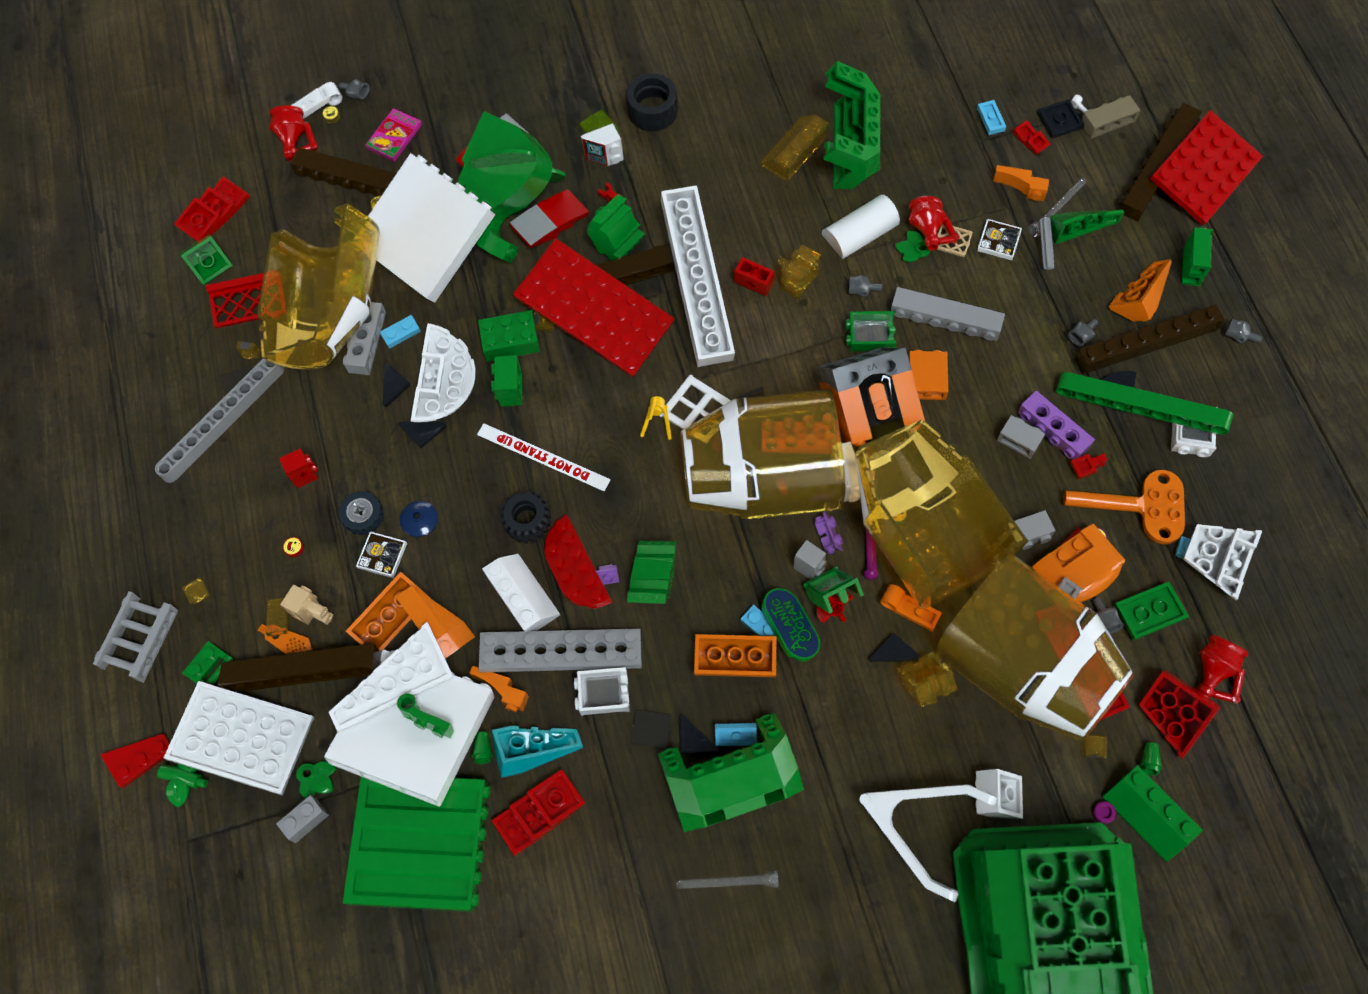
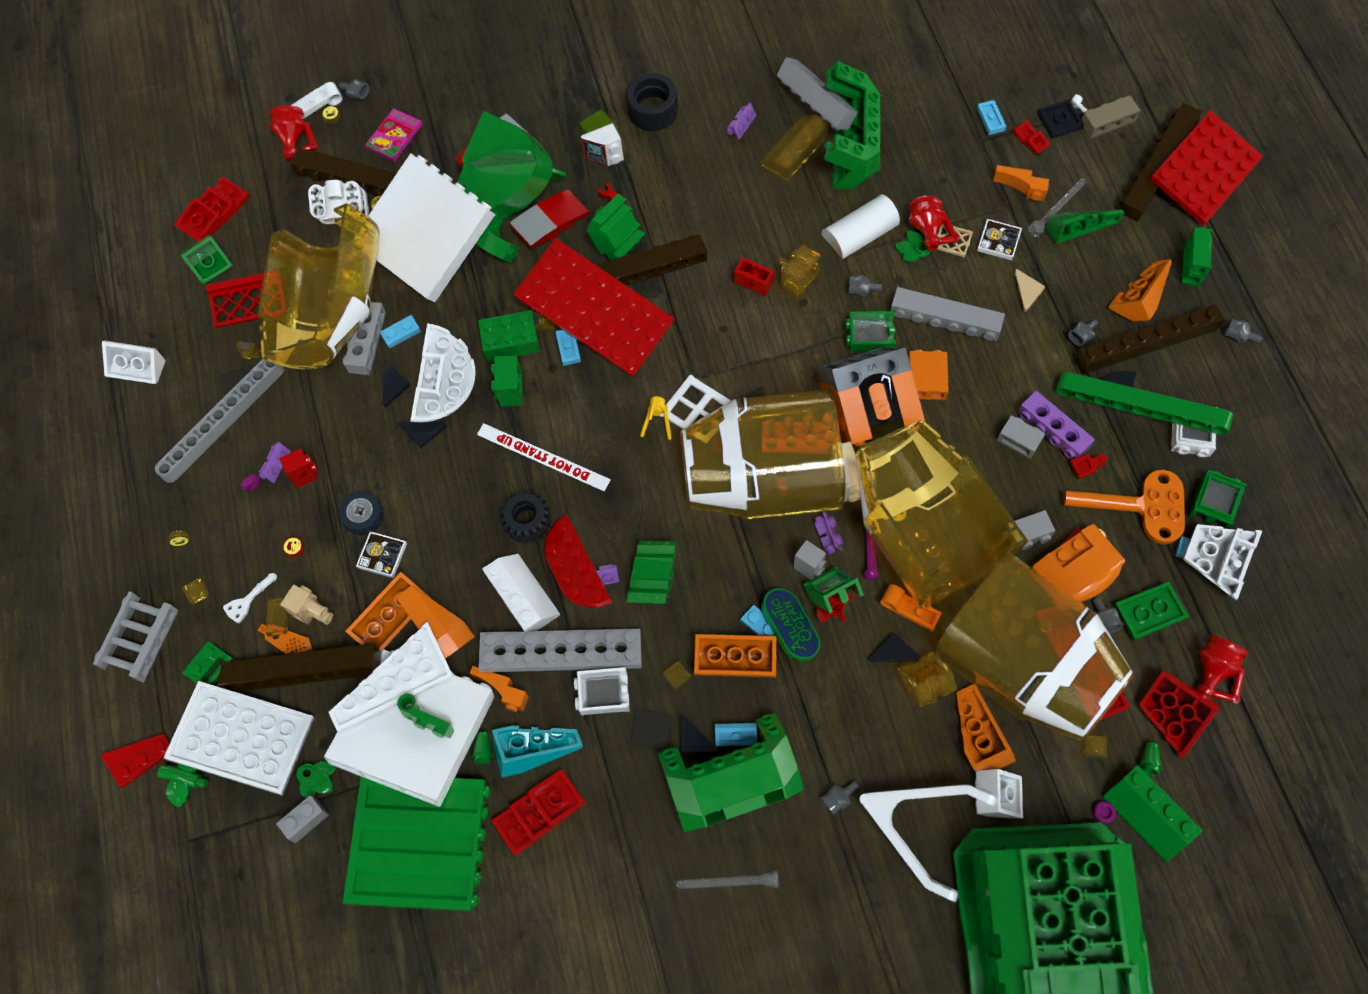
dark blue dish [400,501,438,537] -> none
white brick [661,185,735,367] -> none
light grey axle [1040,217,1054,270] -> none
light grey tile [1053,577,1082,605] -> none
none -> white slope [102,341,166,384]
none -> tile [168,530,189,546]
none -> white piece [223,573,277,623]
none -> magenta tile [241,475,261,492]
none -> medium lavender hinge [258,442,291,483]
none -> white piece [308,180,369,225]
none -> medium azure plate [555,330,581,366]
none -> clear yellow plate [663,661,691,690]
none -> medium lavender hinge [727,103,756,140]
none -> light grey brick [777,57,858,130]
none -> dark grey piece [820,781,859,816]
none -> orange wedge [956,684,1016,771]
none -> tan tile [1014,269,1045,313]
none -> green window [1189,470,1247,529]

